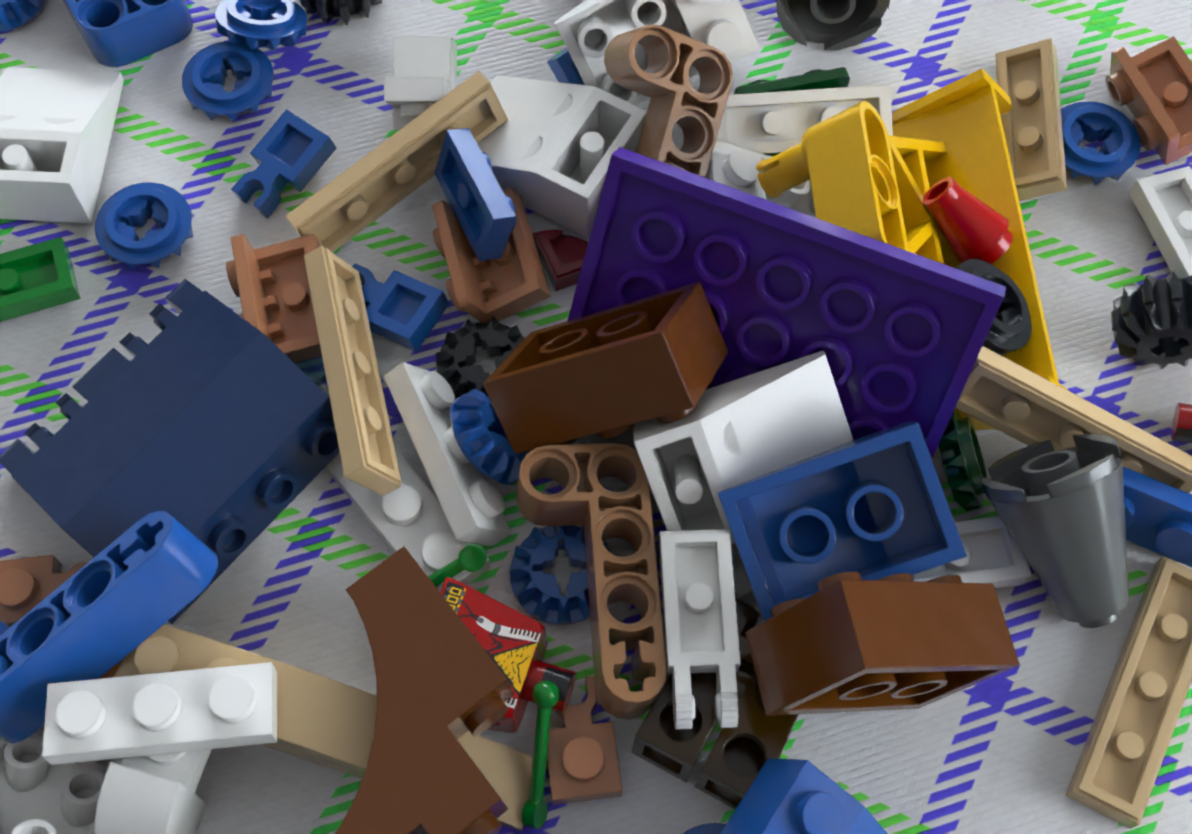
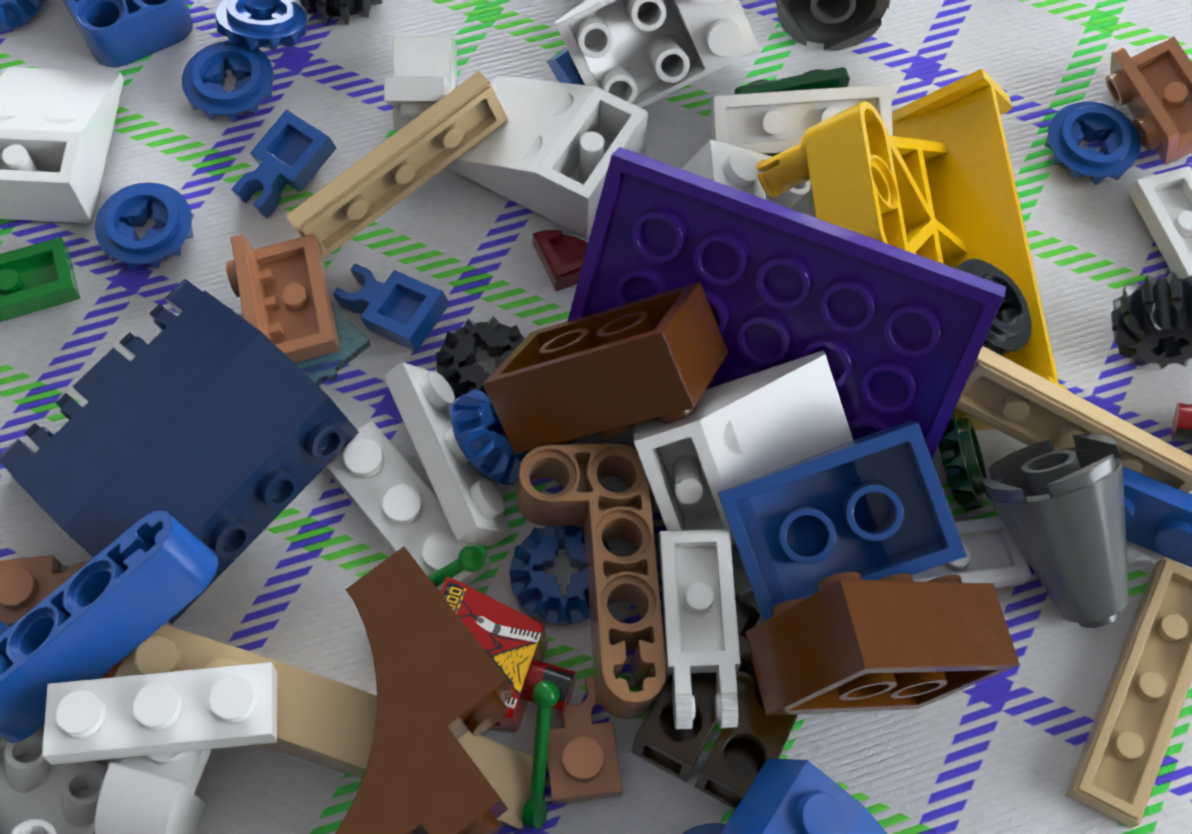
tan tile [304,246,402,496] -> none
nougat bracket [432,187,551,323] -> none
blue plate [434,128,516,261] -> none
medium nougat beam [604,24,733,177] -> none
red cone [923,177,1013,264] -> none
tan tile [995,38,1067,201] -> none

